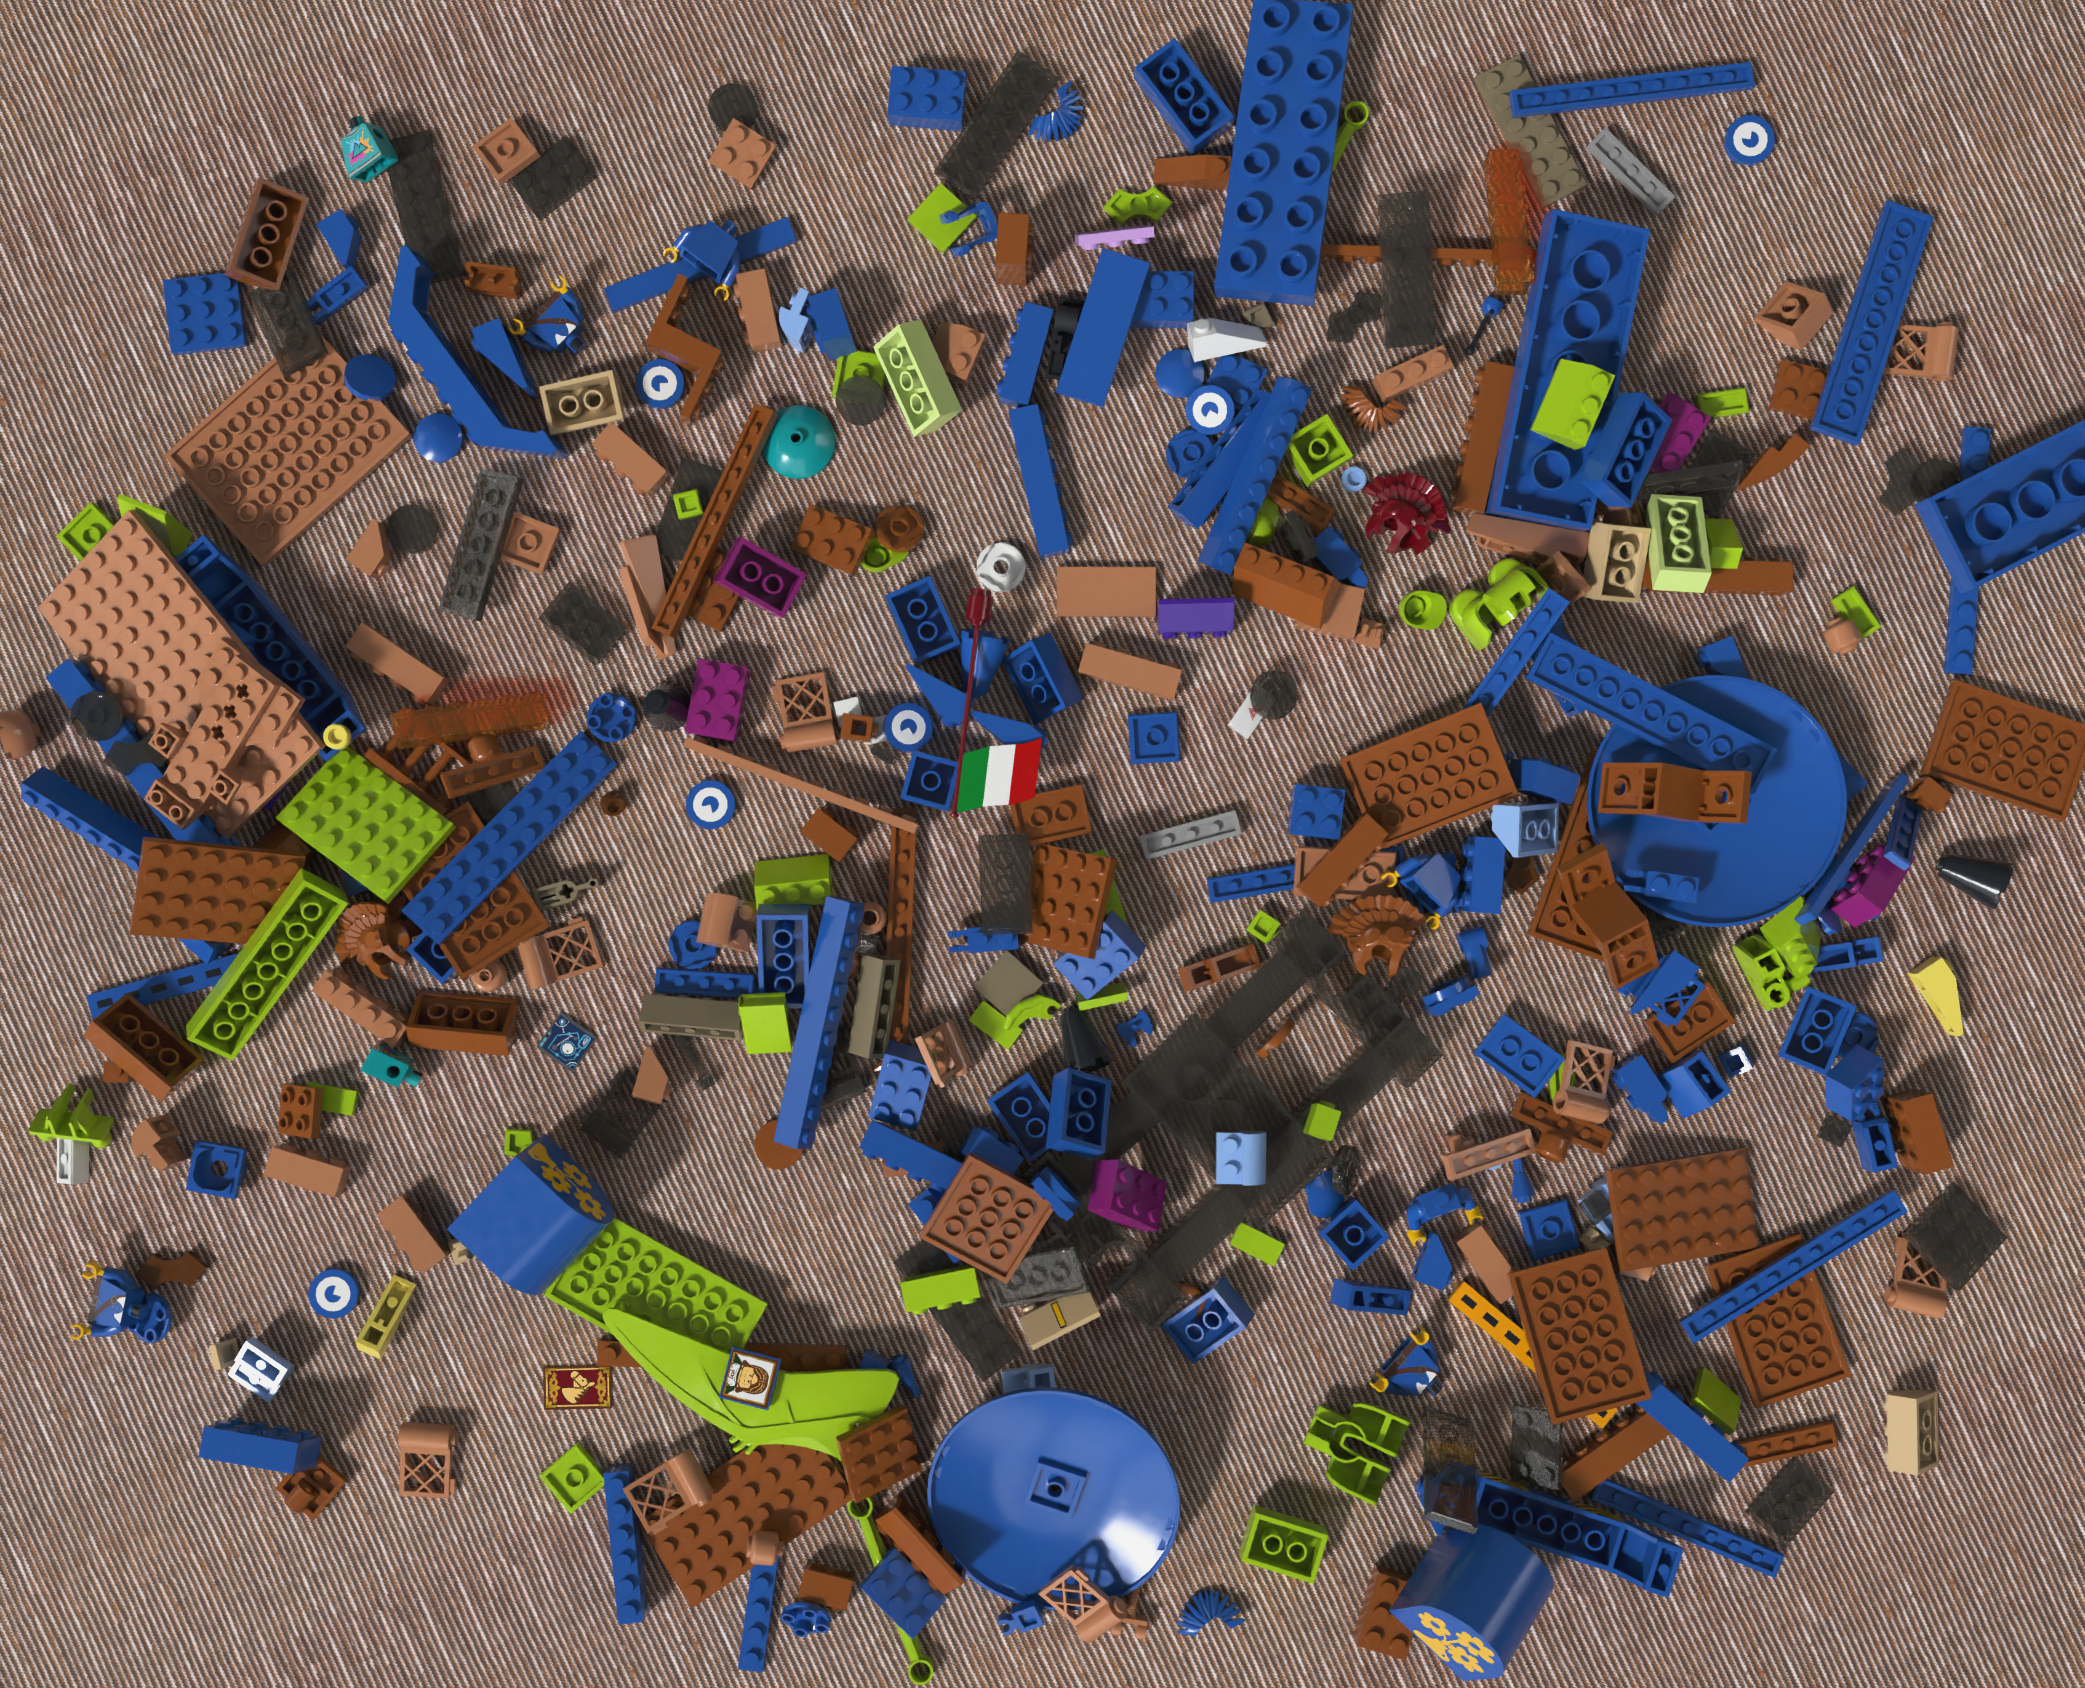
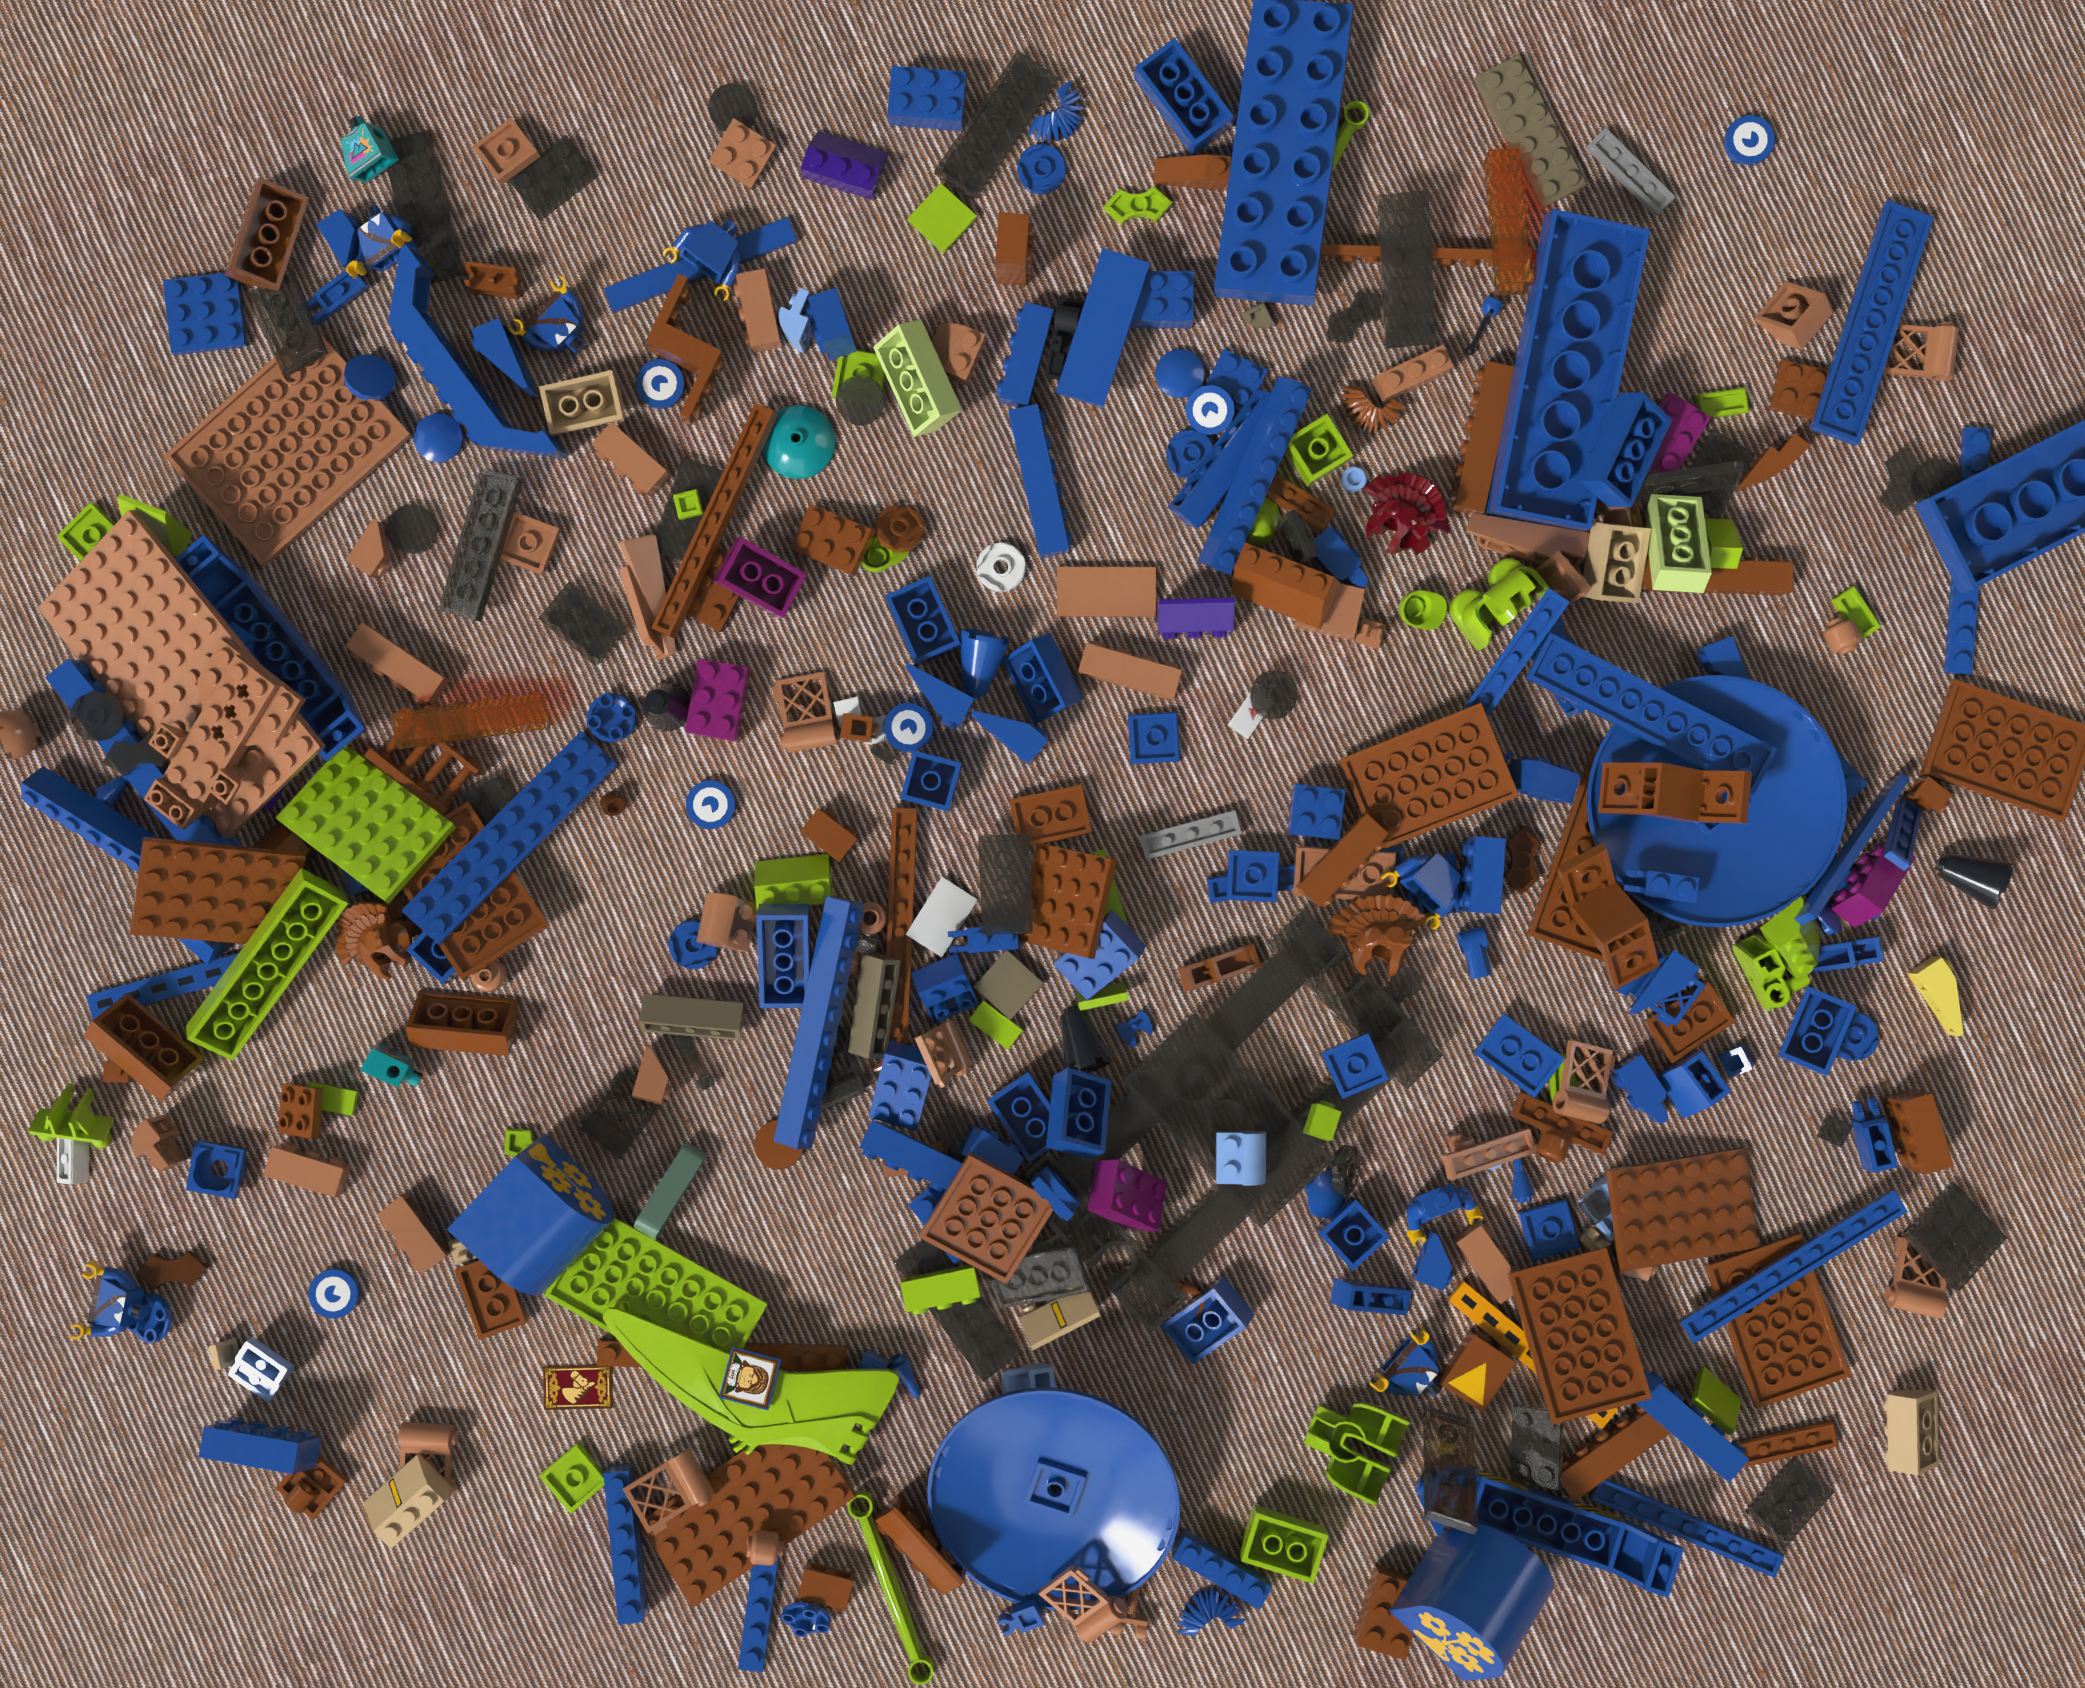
nougat brick [311,968,409,1048] -> none
light yellow tile [323,724,352,750] -> none
light yellow slope [356,1275,417,1359] -> none
dark orange plate [440,733,545,799] -> none
nougat piece [517,917,604,990] -> none
dark tan piece [532,879,603,911] -> none
sticker [537,1012,597,1072] -> none
blue tile [654,967,756,998] -> none
nougat plate [683,735,921,835] -> none
lime piece [738,992,793,1054] -> none
dark orange plate [836,1404,922,1503] -> none
blue plate [858,1547,946,1639] -> none
blue piece [939,202,998,257] -> none
flag [949,589,1042,818] -> none
lime piece [1003,994,1061,1030] -> none
lavender plate [1074,225,1155,250] -> none
white slope [1187,318,1266,362] -> none
lime tile [1229,1221,1285,1266] -> none
lime plate [1246,909,1281,944] -> none
dark orange tile [1255,1016,1295,1059] -> none
blue piece [1421,975,1480,1016] -> none
light blue slope [1491,801,1559,858] -> none
blue plate [1509,62,1755,118] -> none
lime slope [1530,359,1615,450] -> none
blue brick [1826,1045,1885,1122] -> none
none -> blue cone [95,775,129,807]
none -> torso [346,206,417,279]
none -> tan slope [364,1453,453,1549]
none -> dark orange plate [454,1260,528,1340]
none -> sand green beam [634,1141,708,1241]
none -> dark purple slope [801,131,889,201]
none -> white sticker [906,877,978,957]
none -> blue slope [911,953,979,1024]
none -> blue tile [1017,144,1066,195]
none -> blue brick [1171,1528,1272,1610]
none -> blue plate [1226,850,1279,902]
none -> blue plate [1321,1032,1389,1099]
none -> dark orange brick [1437,1330,1516,1413]

